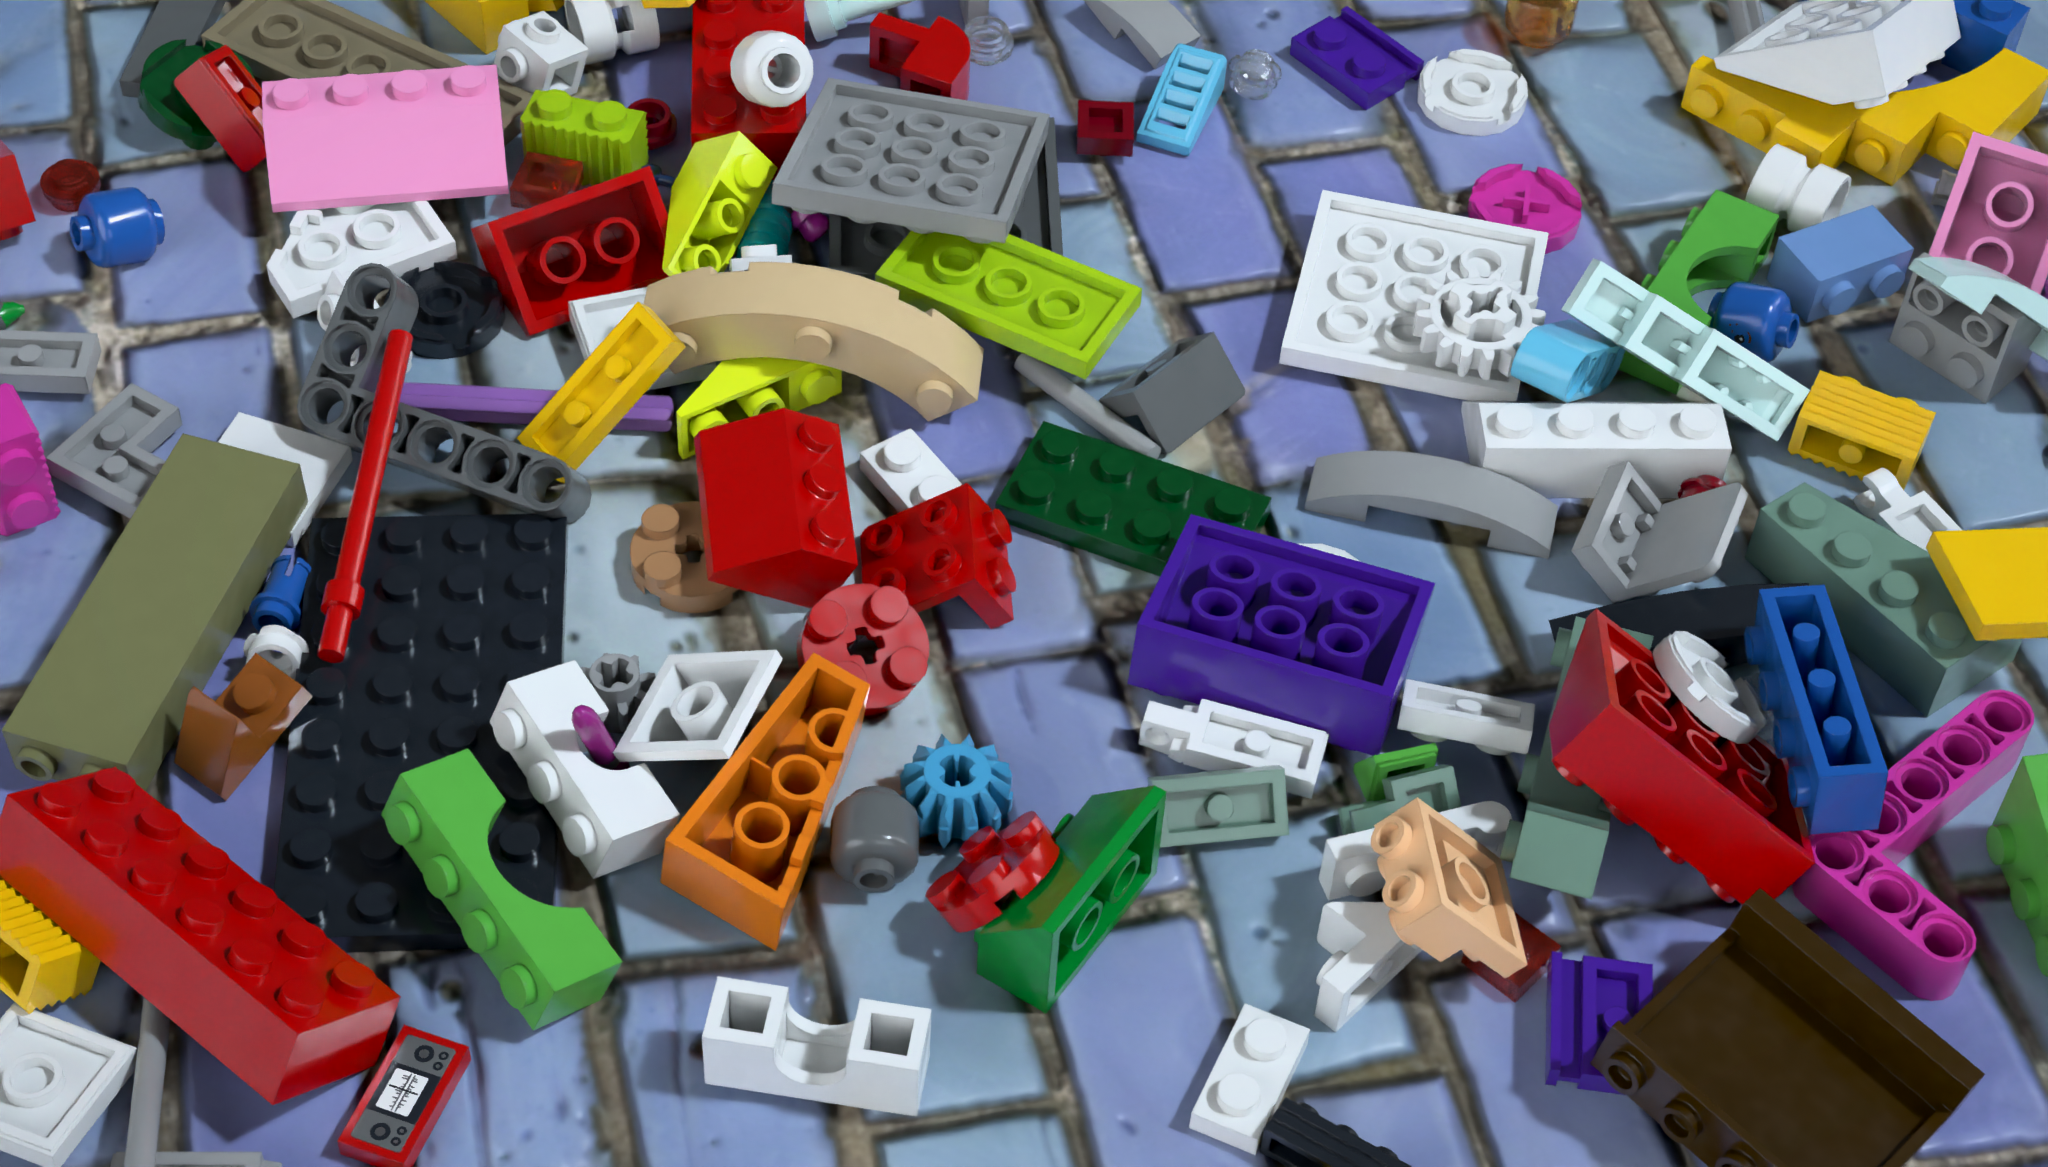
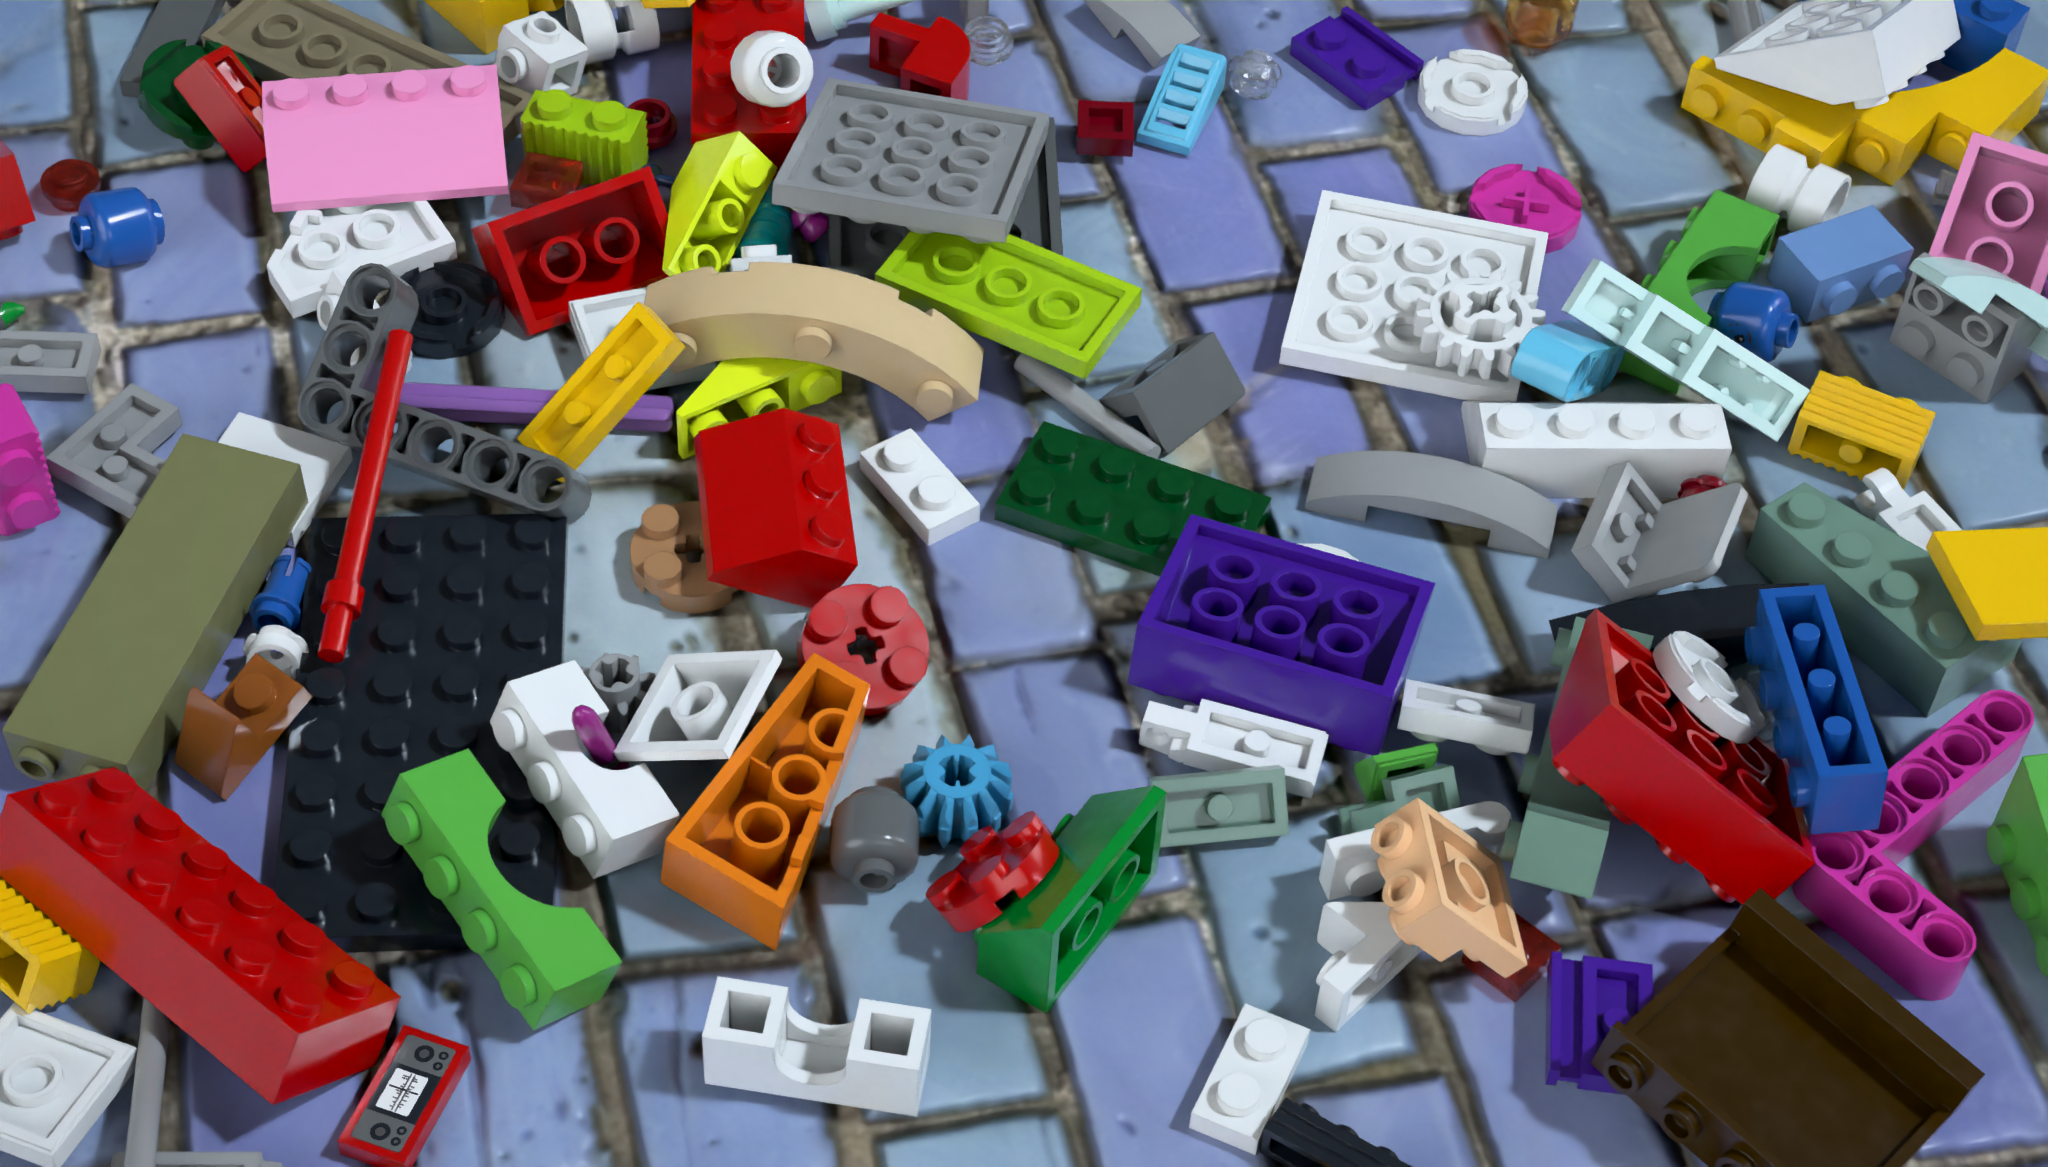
red bracket [860,483,1016,629] -> none

